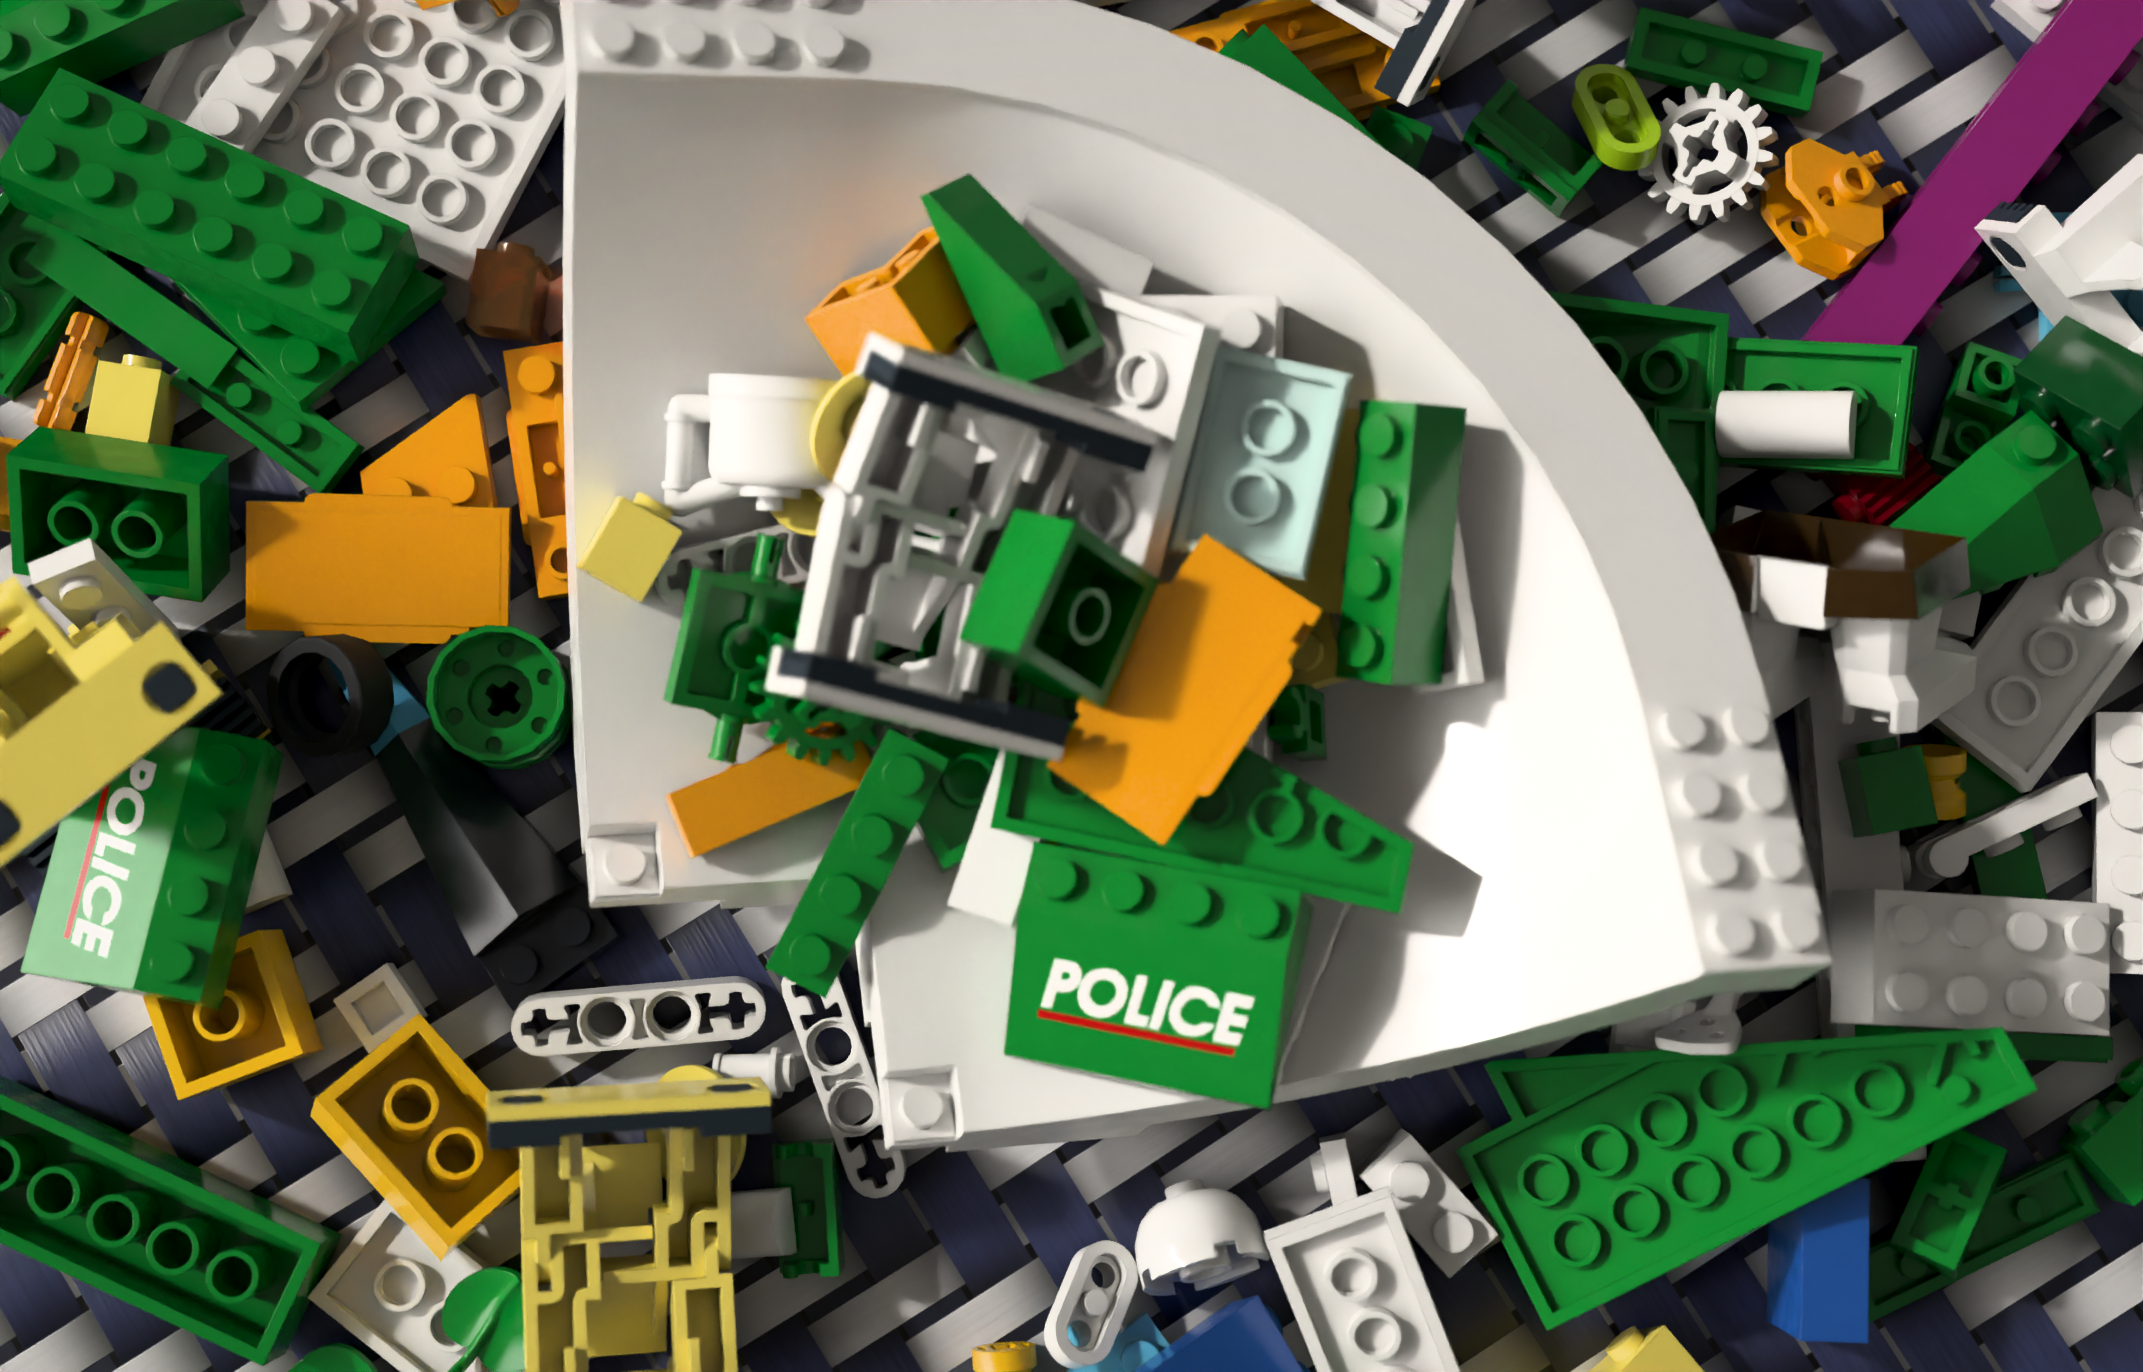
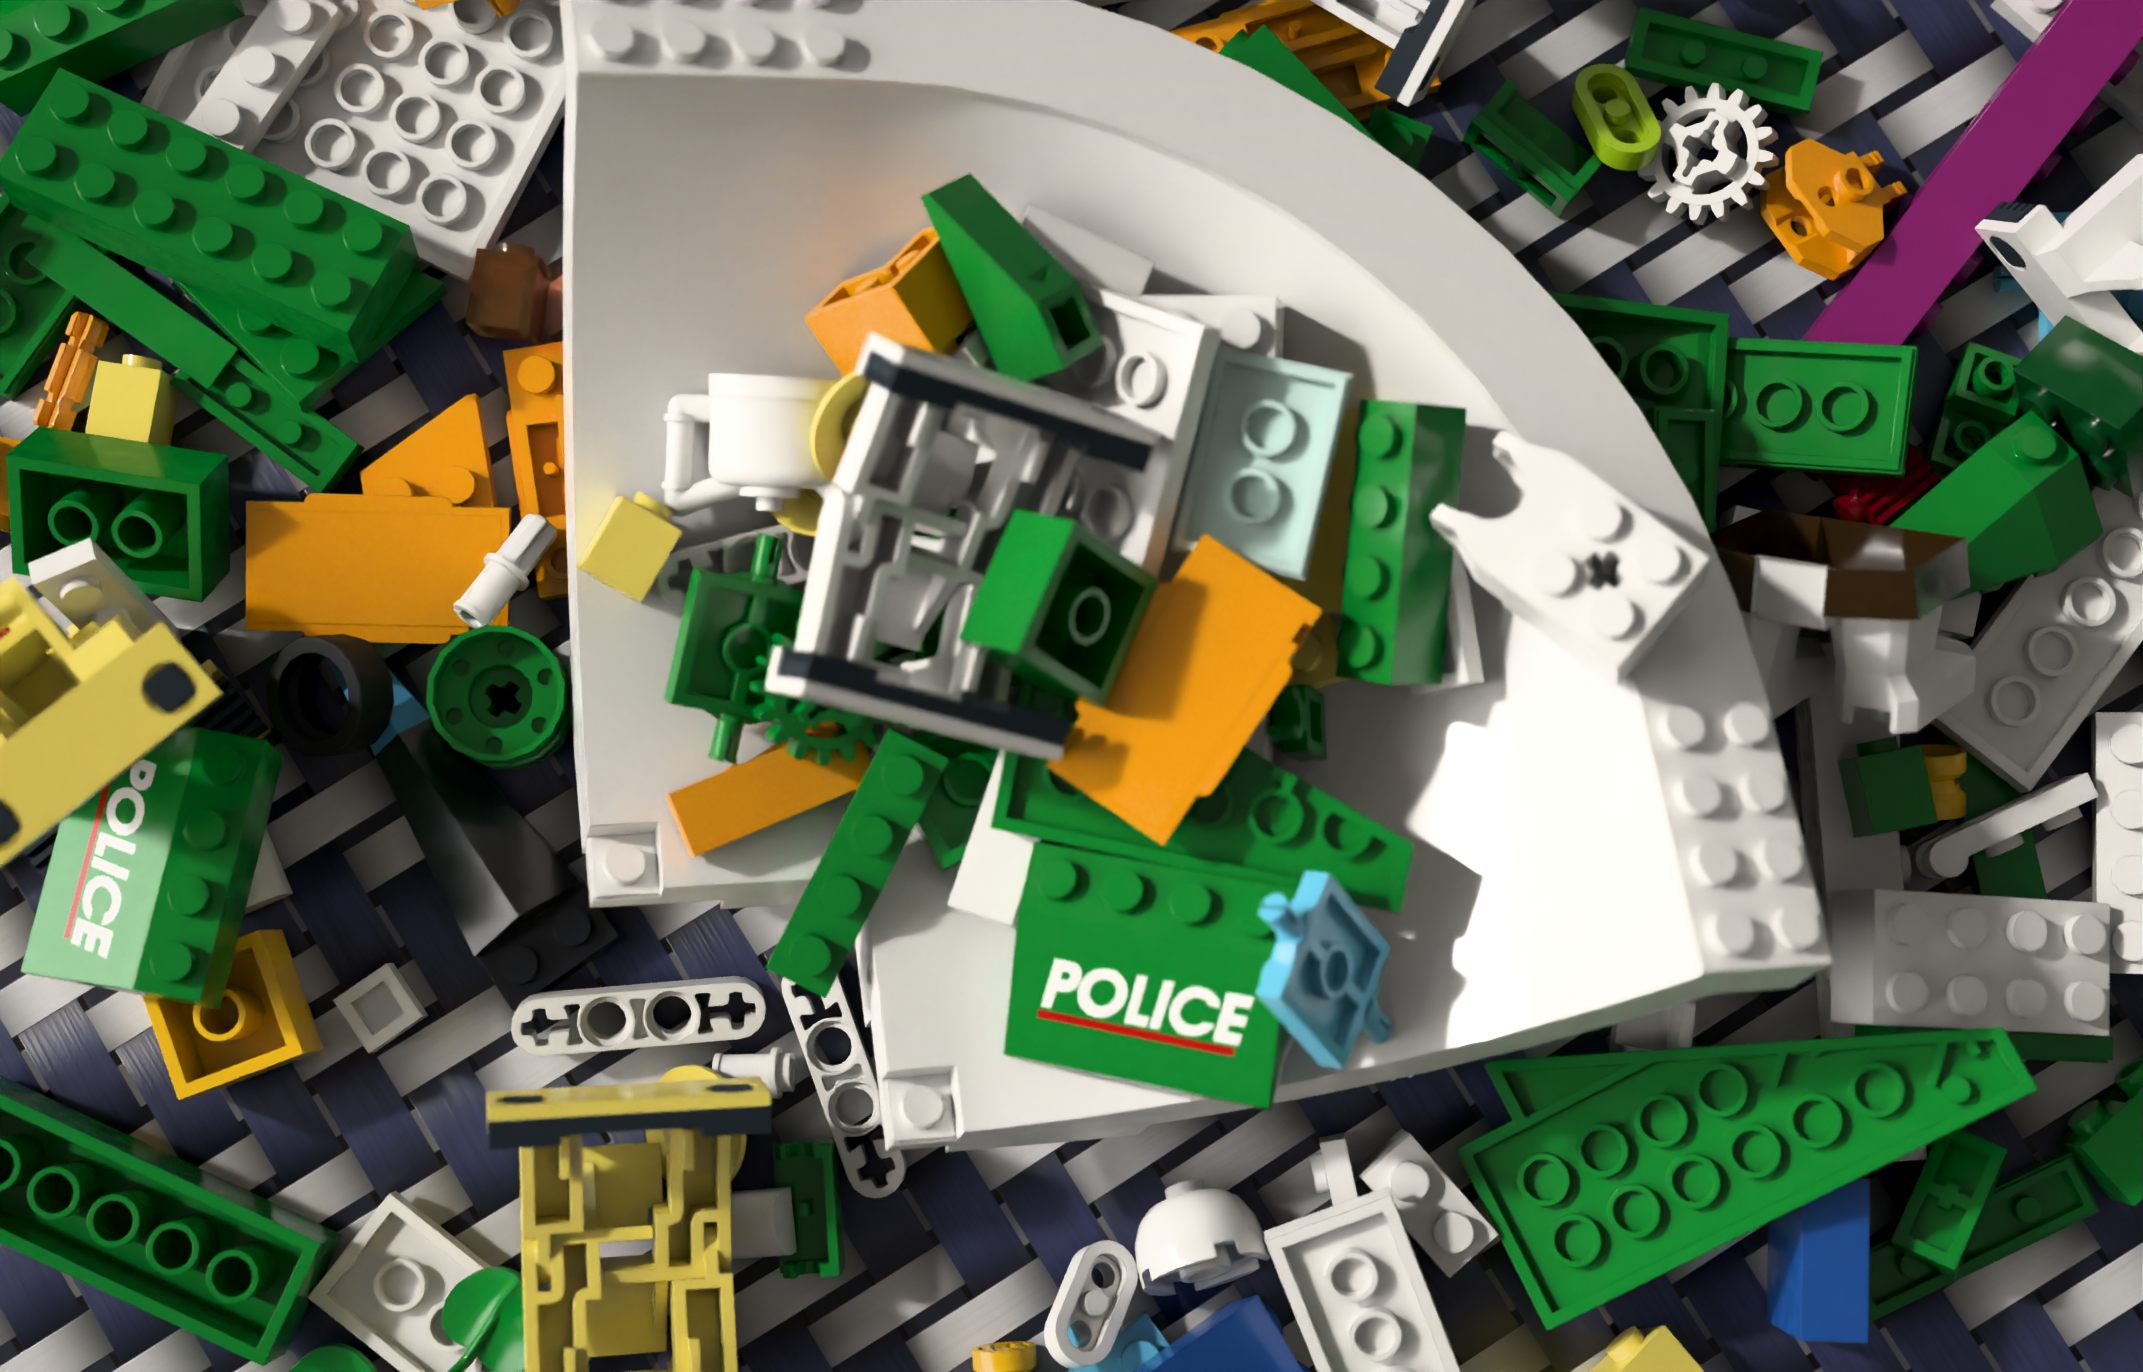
yellow brick [310,1013,520,1261] -> none
white piece [1655,992,1744,1055] -> none
white brick [1715,391,1858,459] -> none
none -> white axle [453,513,558,629]
none -> medium azure plate [1256,871,1394,1069]
none -> white brick [1430,431,1709,691]

